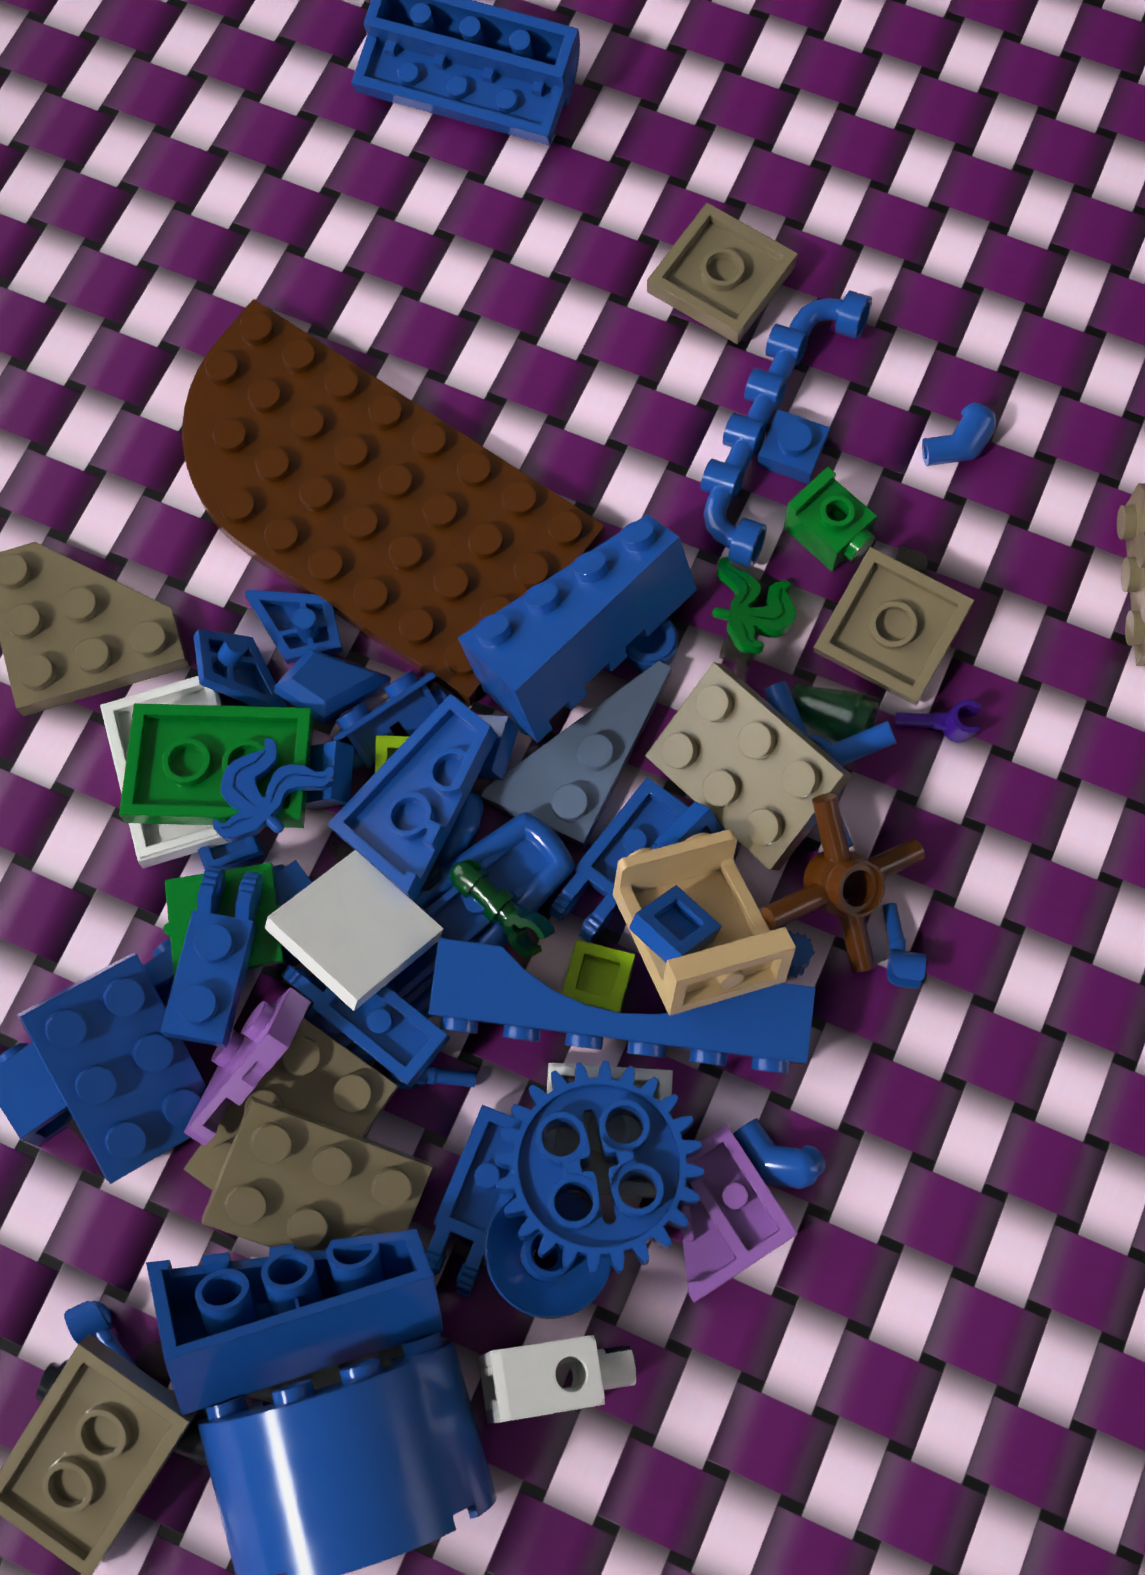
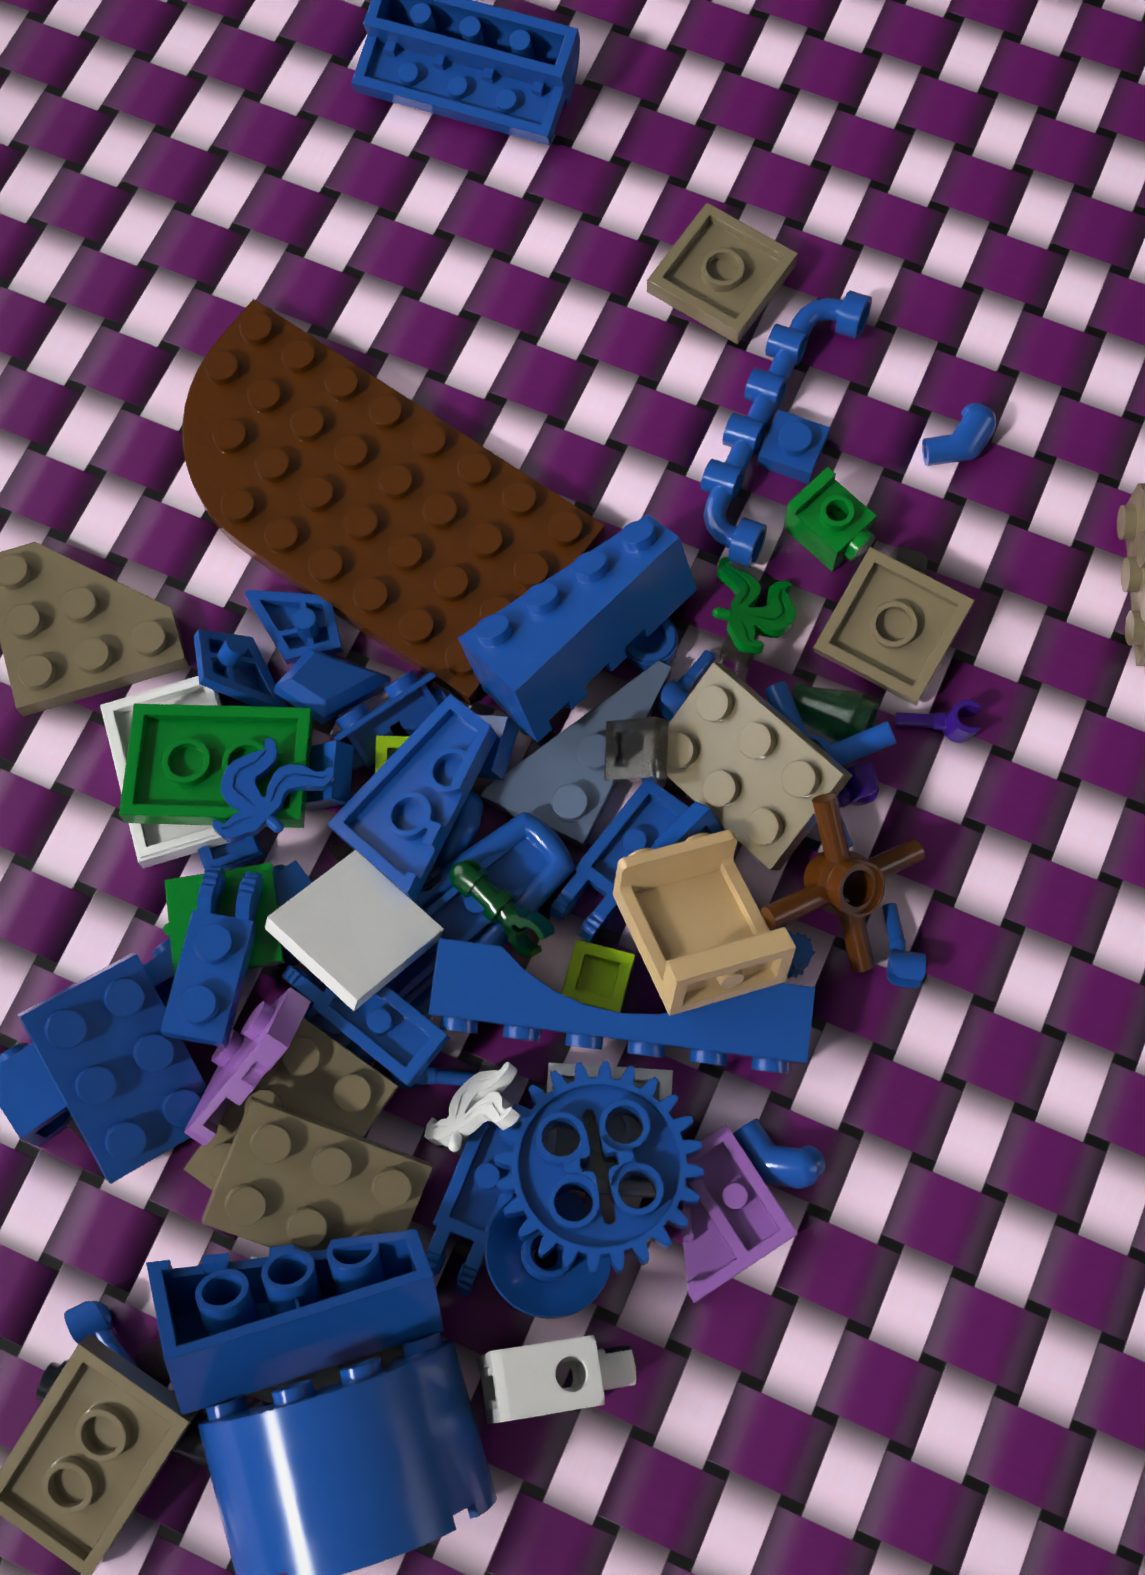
blue tile [629,885,722,963] -> none
none -> white piece [424,1062,520,1152]
none -> clear smoke plate [604,717,669,783]
none -> blue hand [657,650,716,722]
none -> dark purple hand [837,762,879,808]

